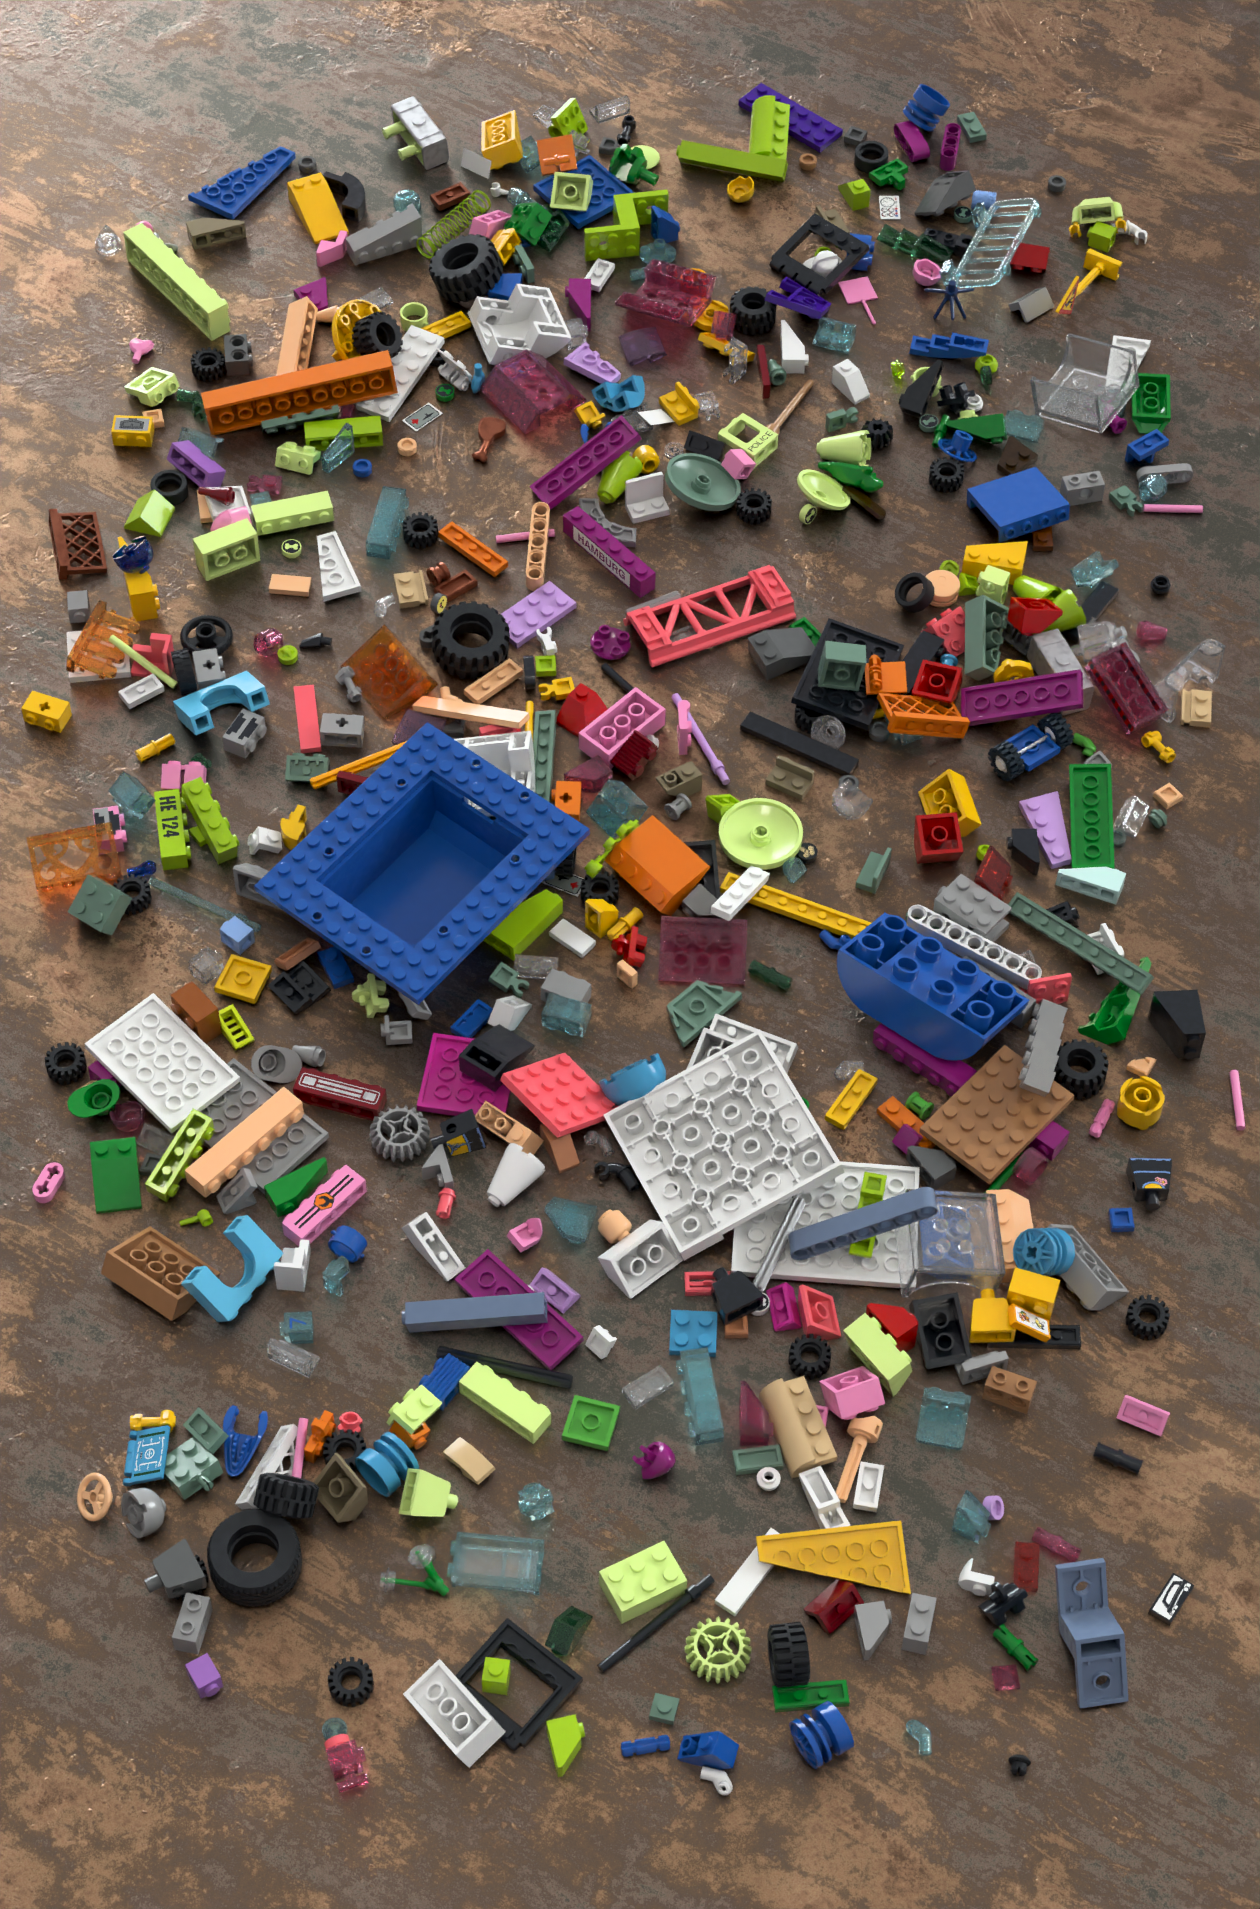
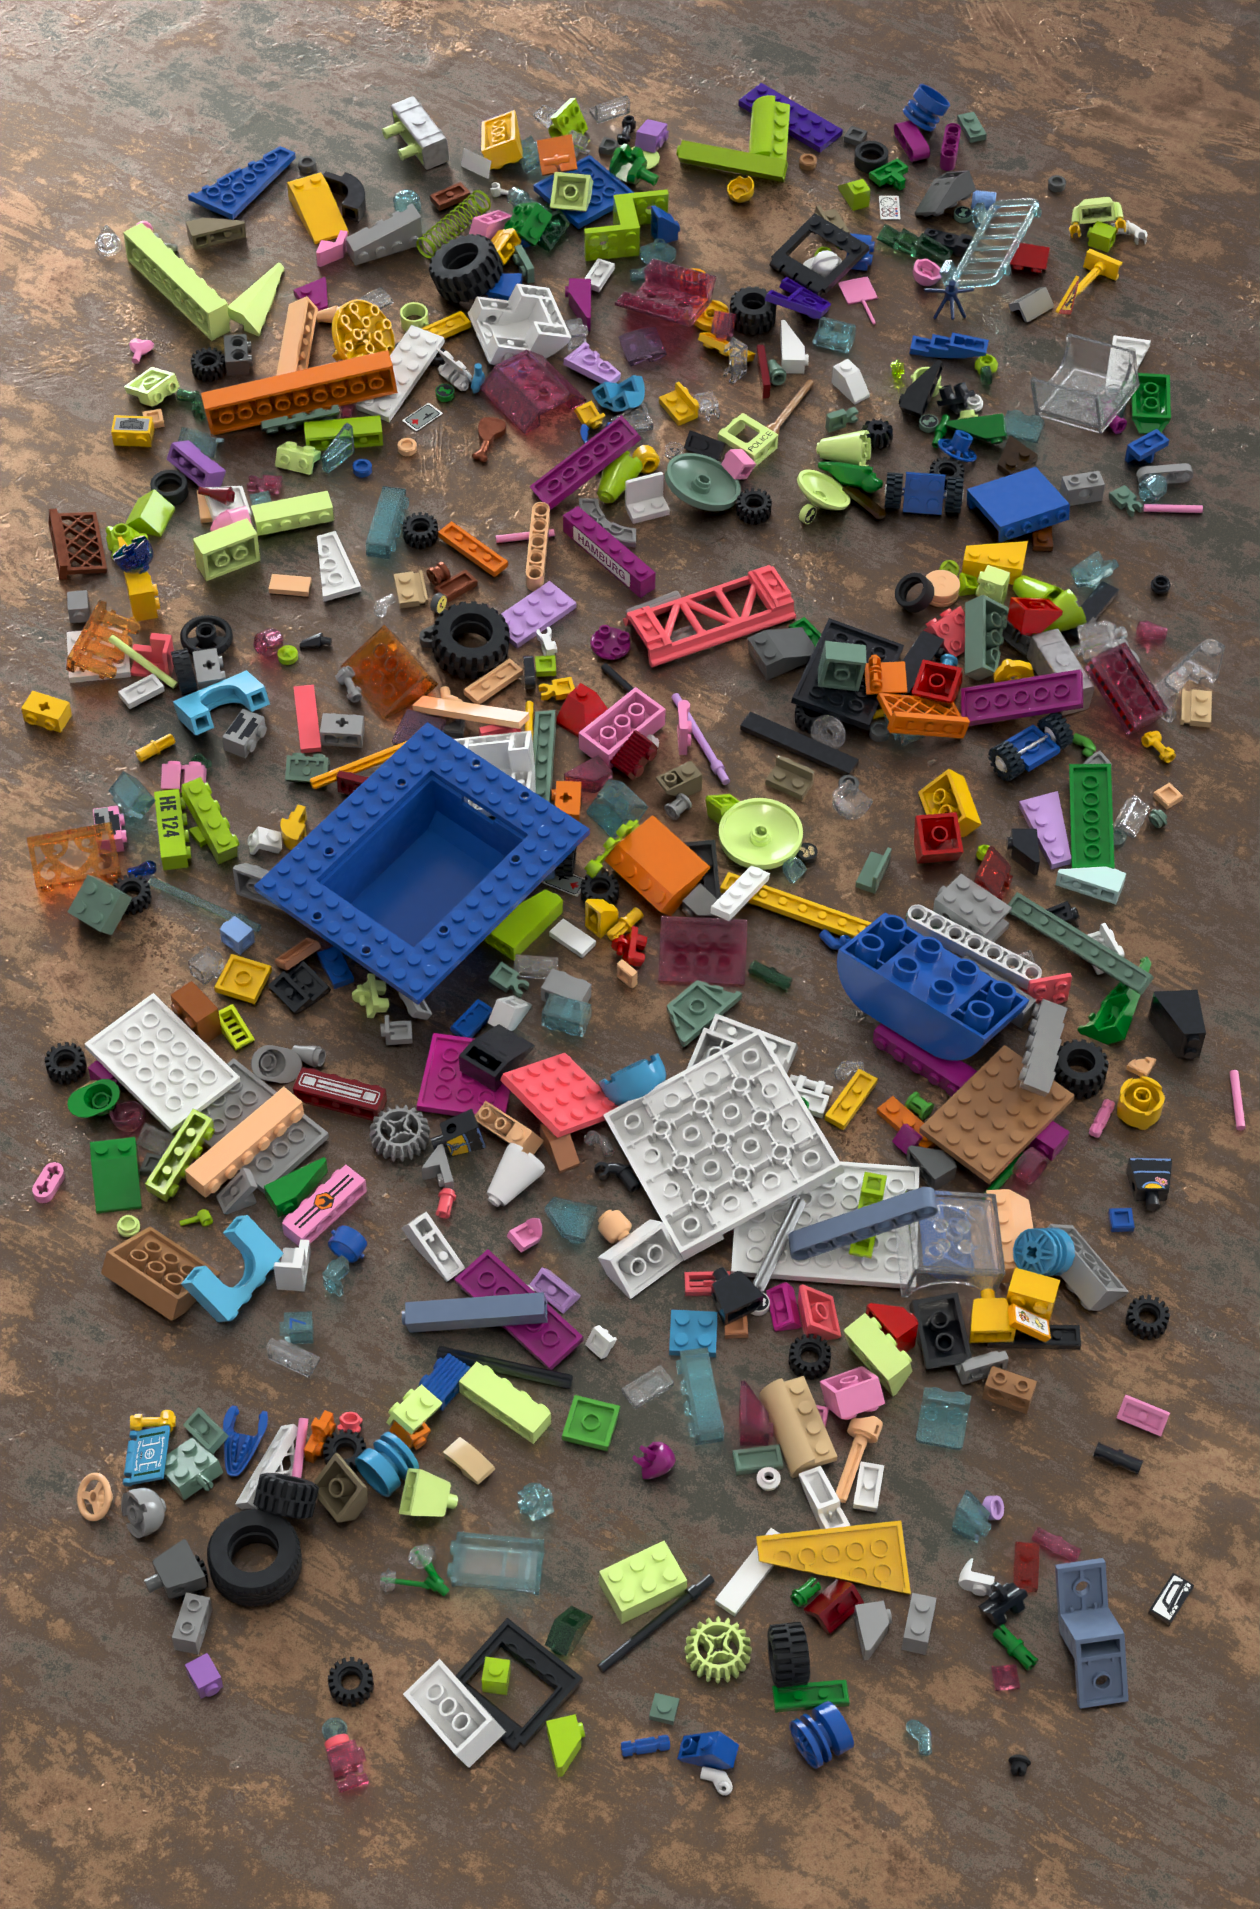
yellowish green tile [282,539,301,558] -> none
black tyre [352,312,403,358] -> none
white sticker [638,409,675,425] -> none
none -> lime rock [105,523,148,561]
none -> yellowish green plate [117,1215,140,1237]
none -> yellowish green wedge [228,262,284,336]
none -> medium lavender brick [635,119,669,153]
none -> white plate [790,1074,834,1118]
none -> green pin [790,1577,821,1607]
none -> plate [884,472,964,515]

